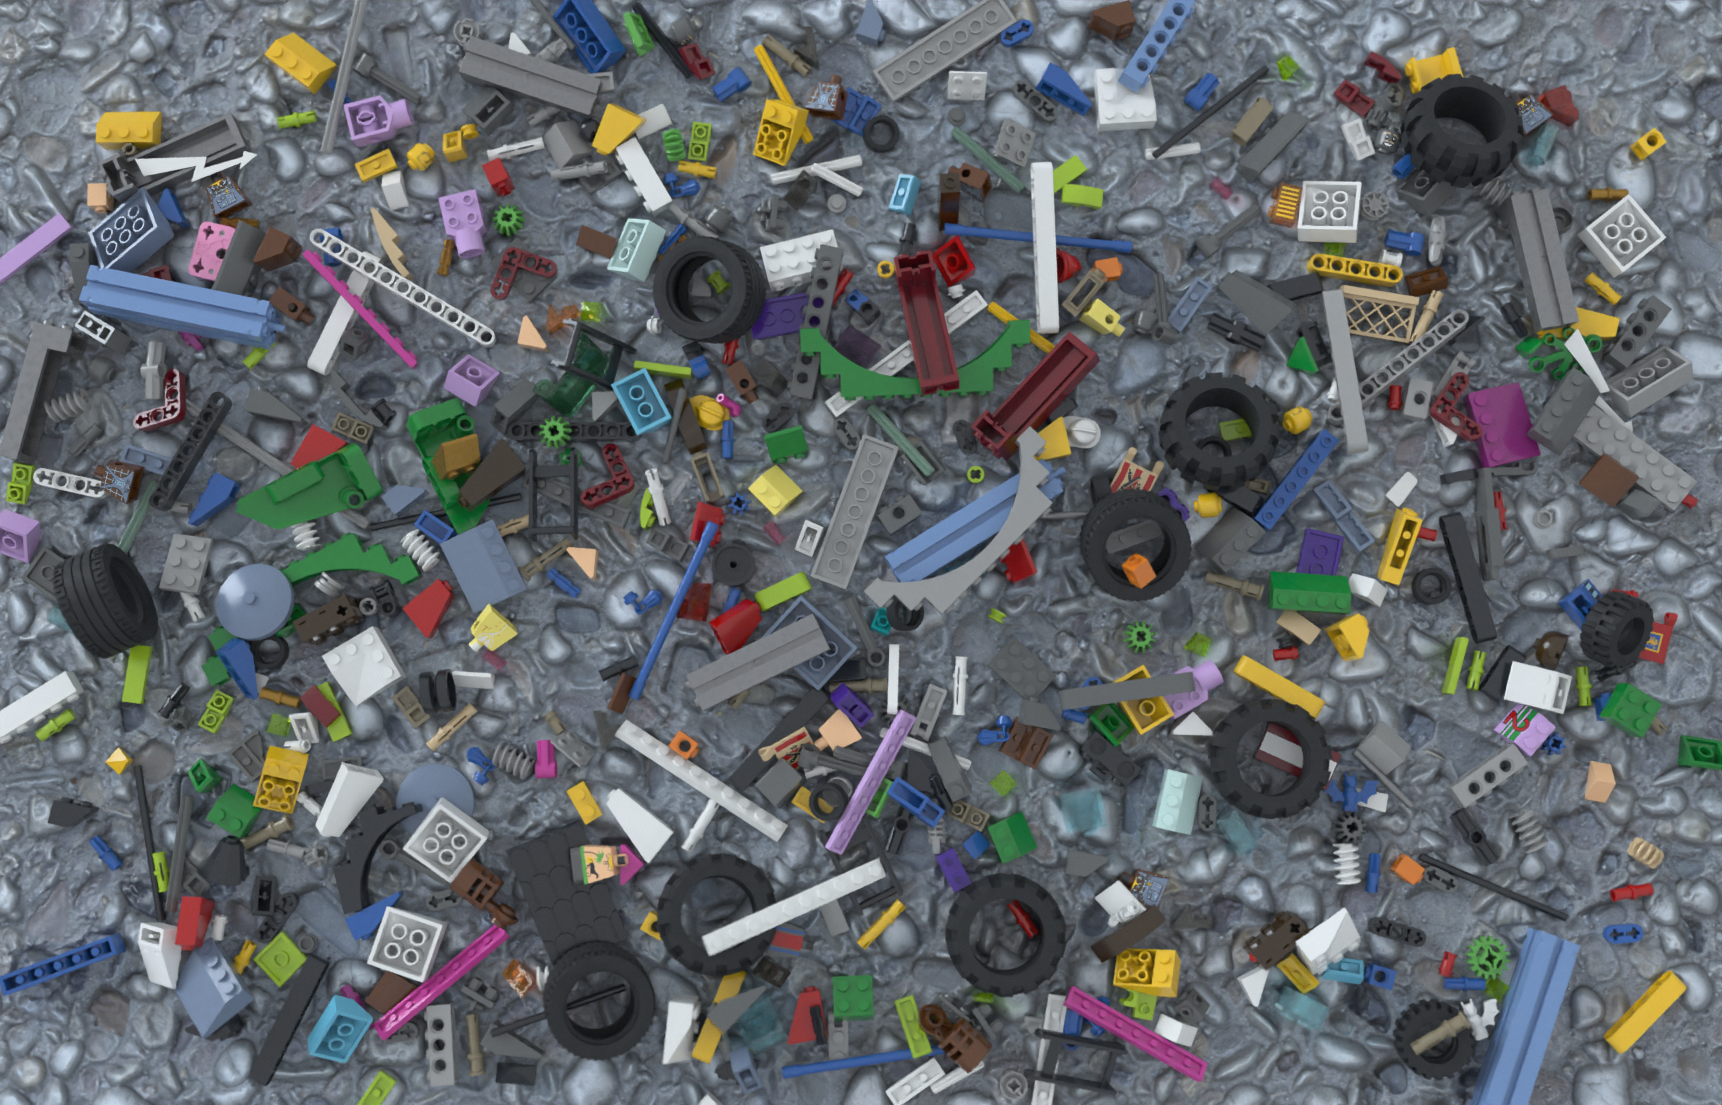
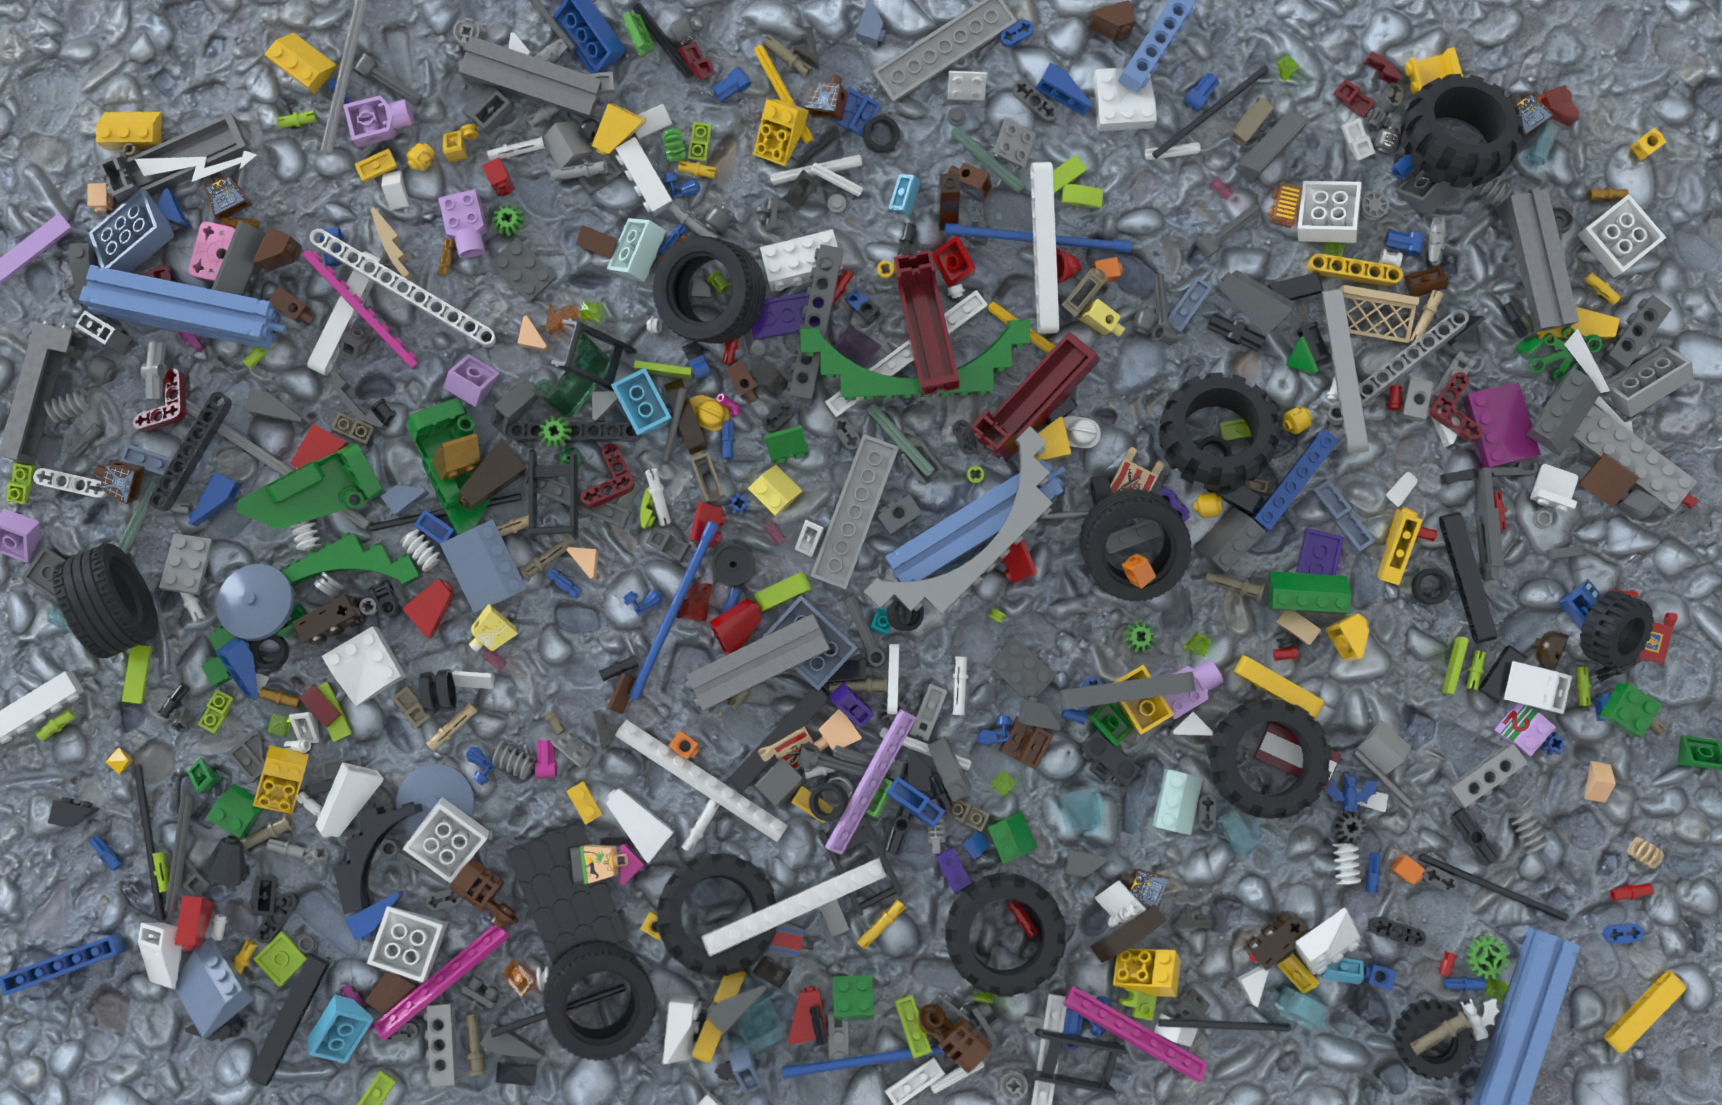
dark red beam [490,247,558,301] -> none
white slope [1348,573,1388,607] -> none
none -> black piece [1158,1019,1291,1031]
none -> white bracket [1530,464,1578,512]

